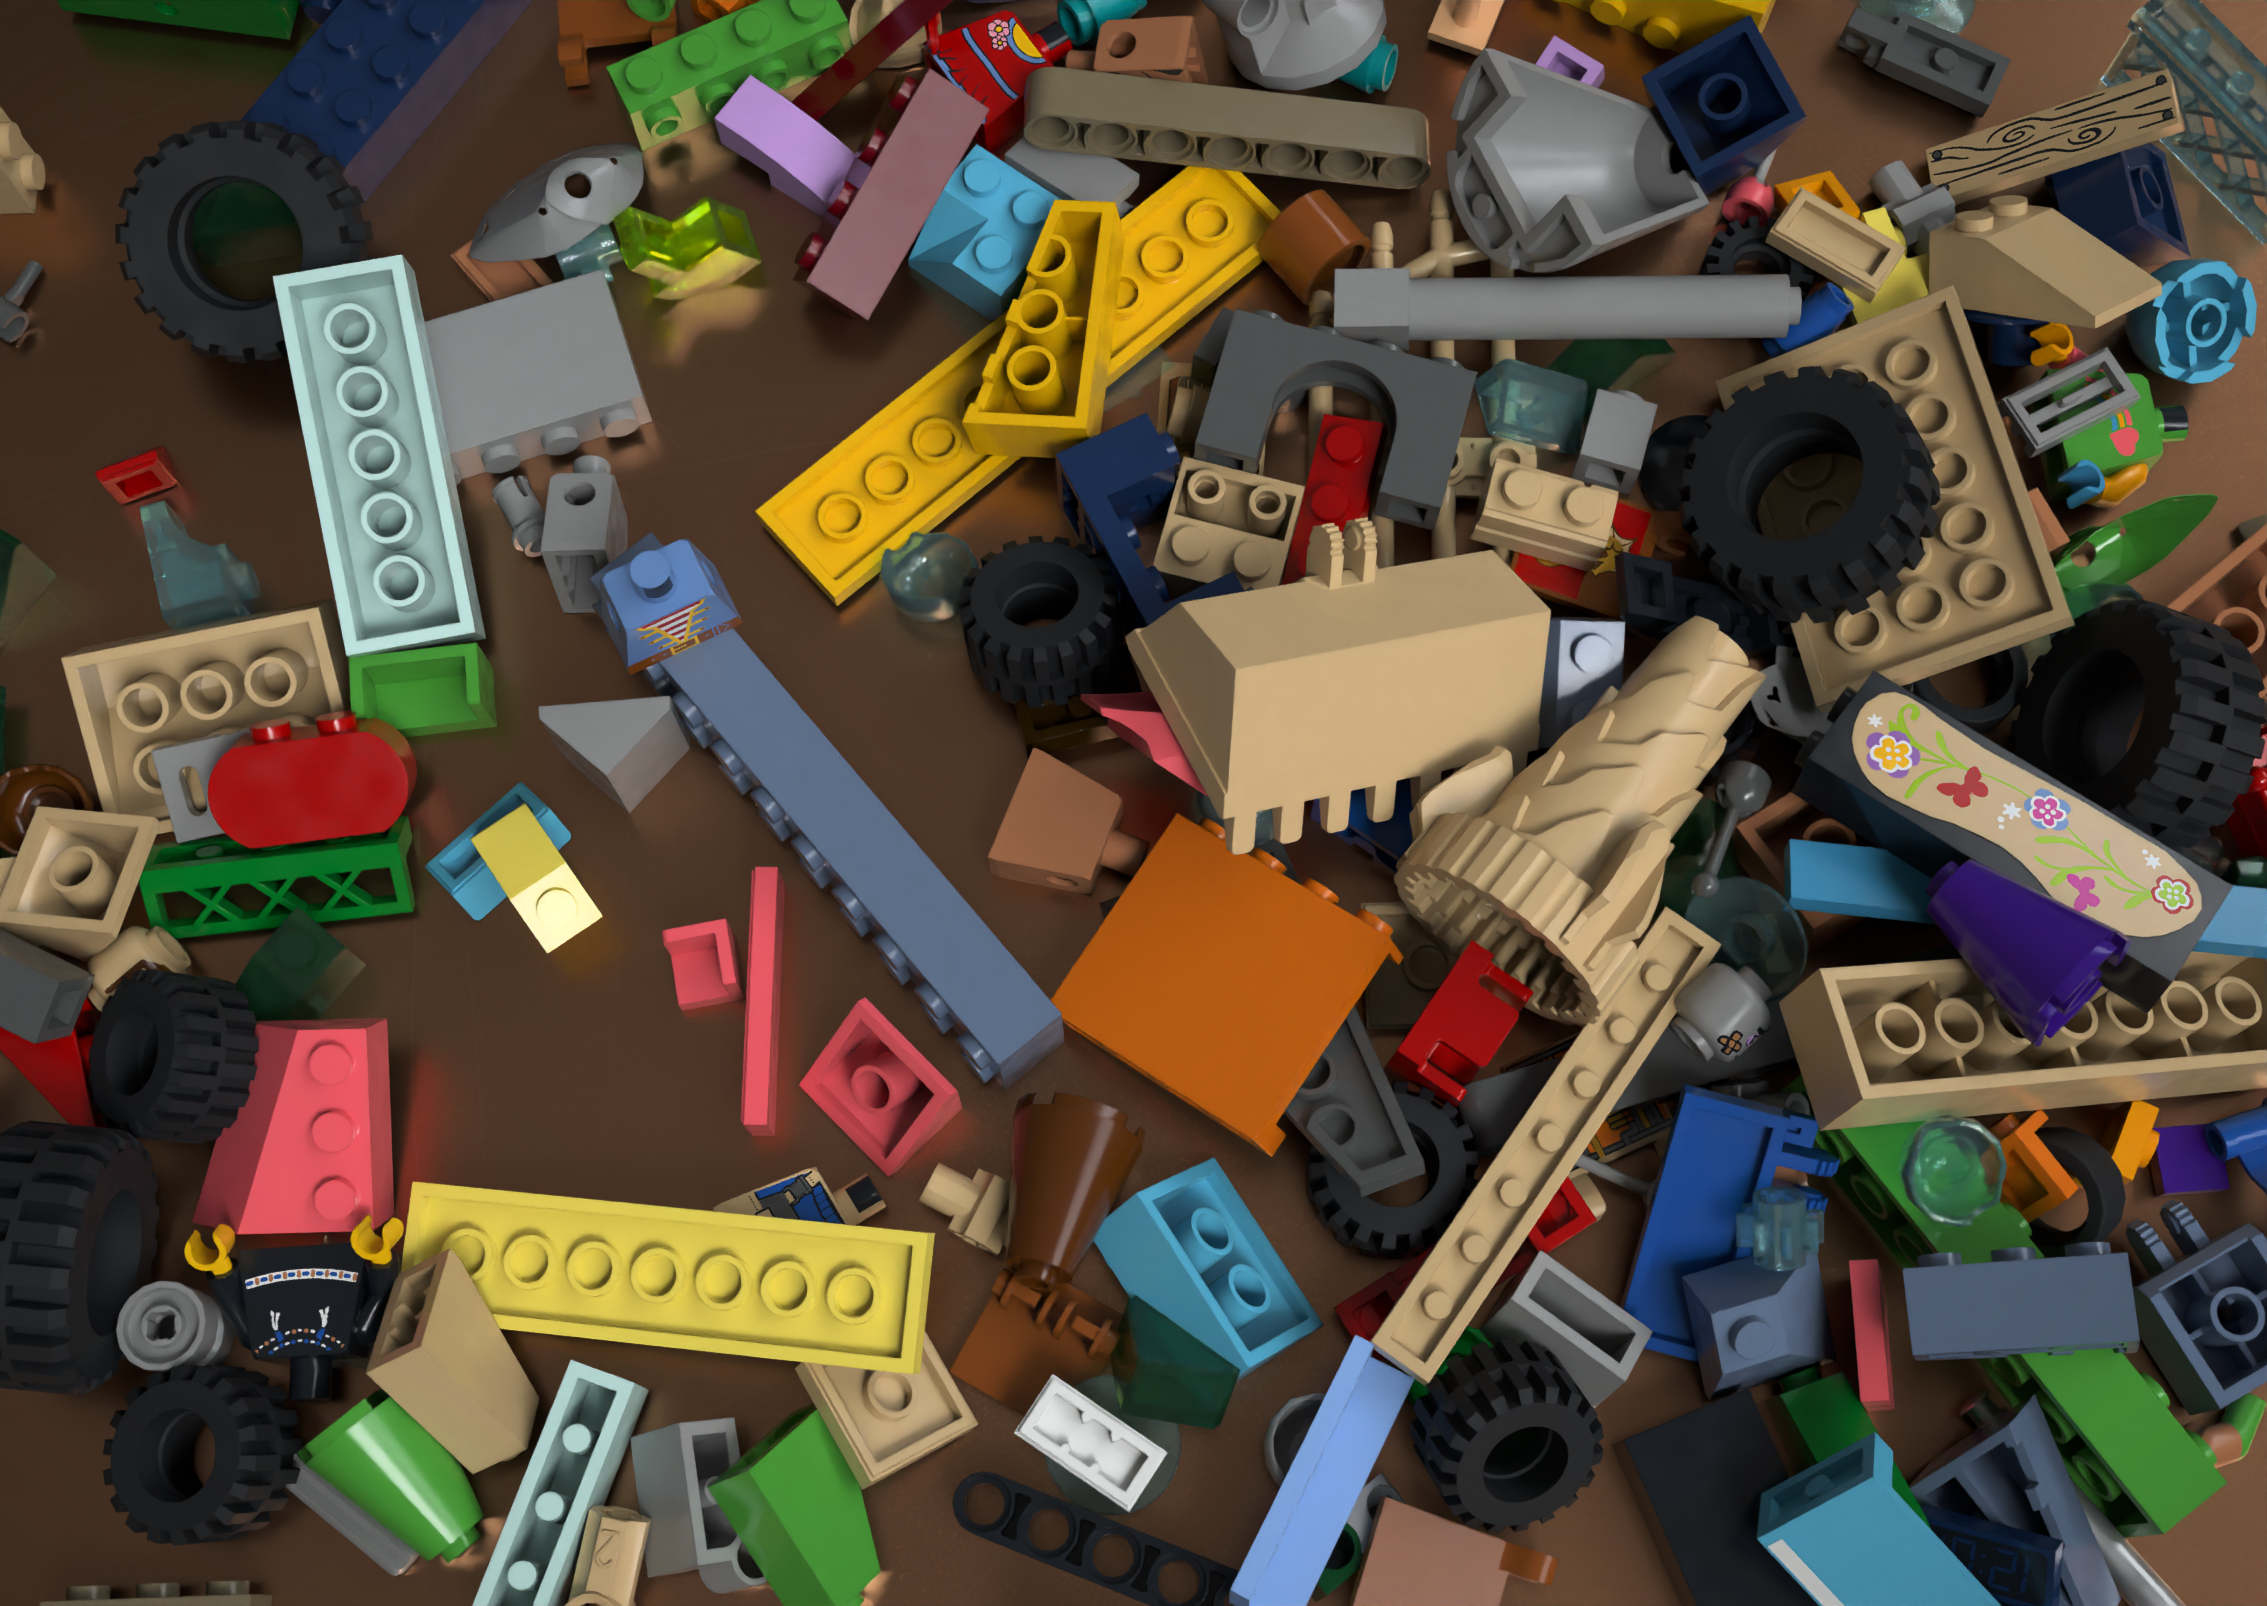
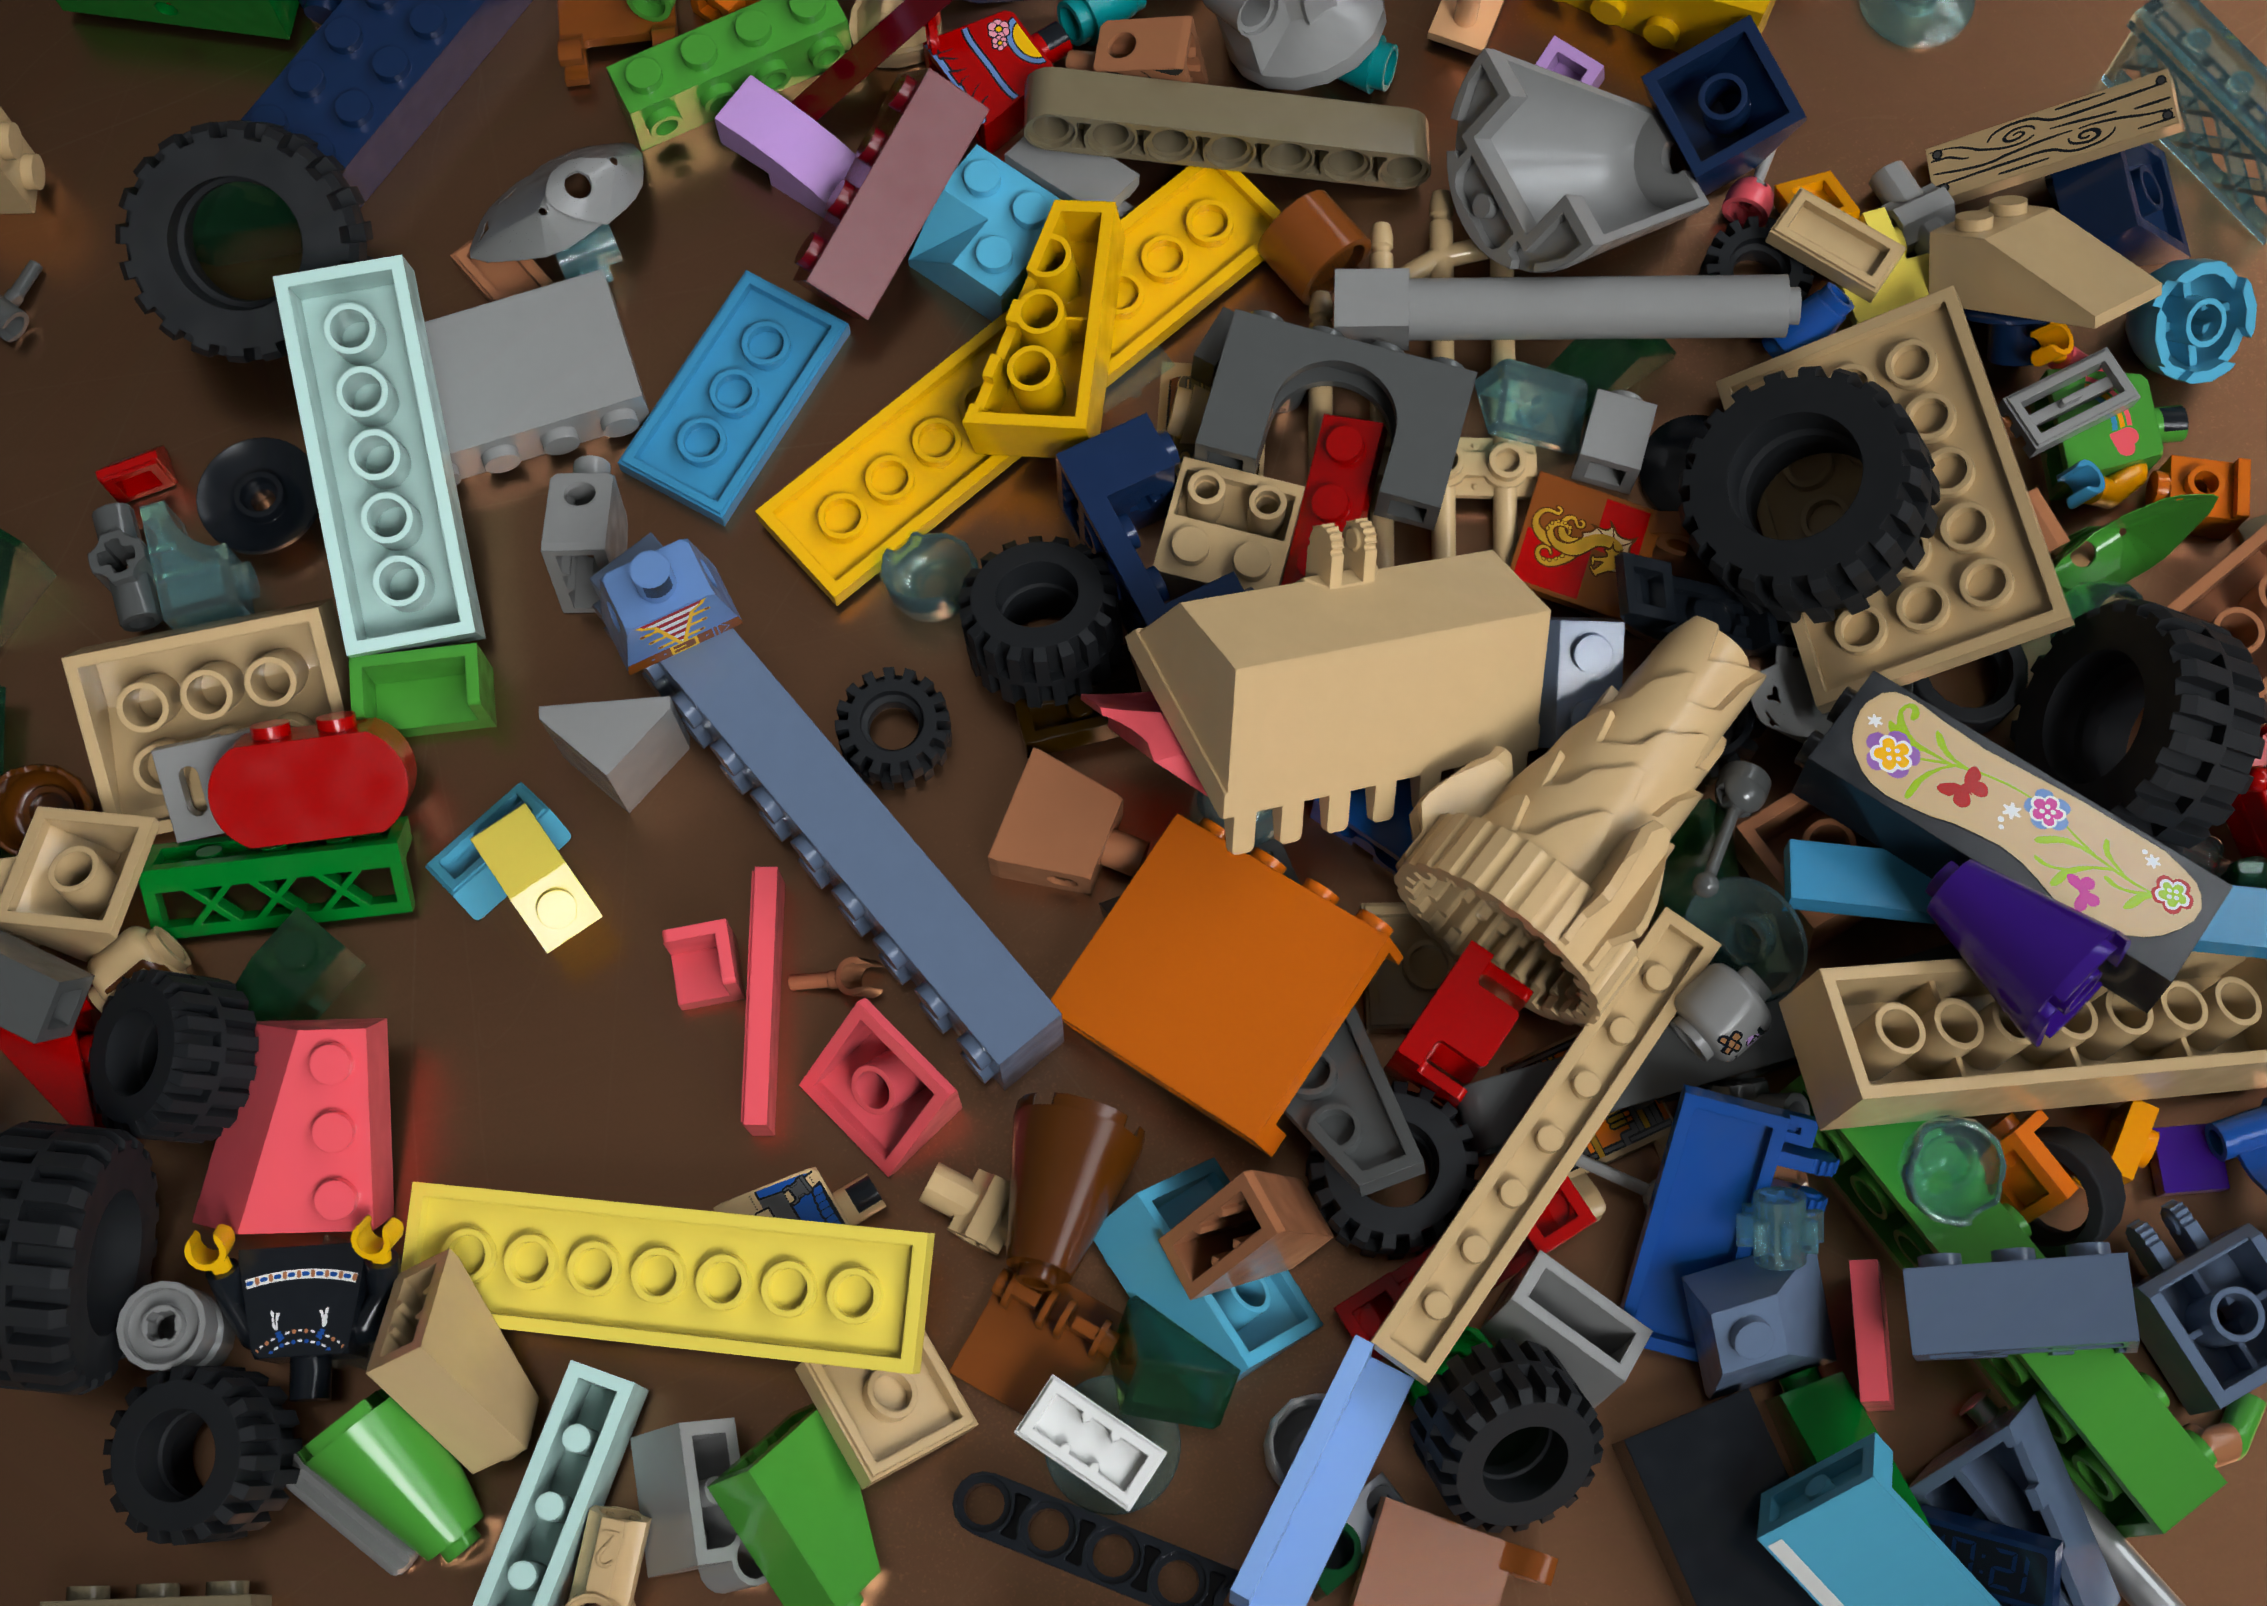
light grey pin [491,475,545,557] -> none
clear neon green brick [613,196,762,300] -> none
tan brick [1470,458,1619,572] -> none
dark grey hinge [1838,7,2011,117] -> none
none -> dark grey axle [87,503,166,632]
none -> black dish [196,437,318,555]
none -> dark azure tile [617,270,851,527]
none -> nougat hand [788,957,883,998]
none -> black tyre [835,667,952,790]
none -> nougat slope [1158,1170,1334,1300]
none -> orange brick [2145,455,2251,540]

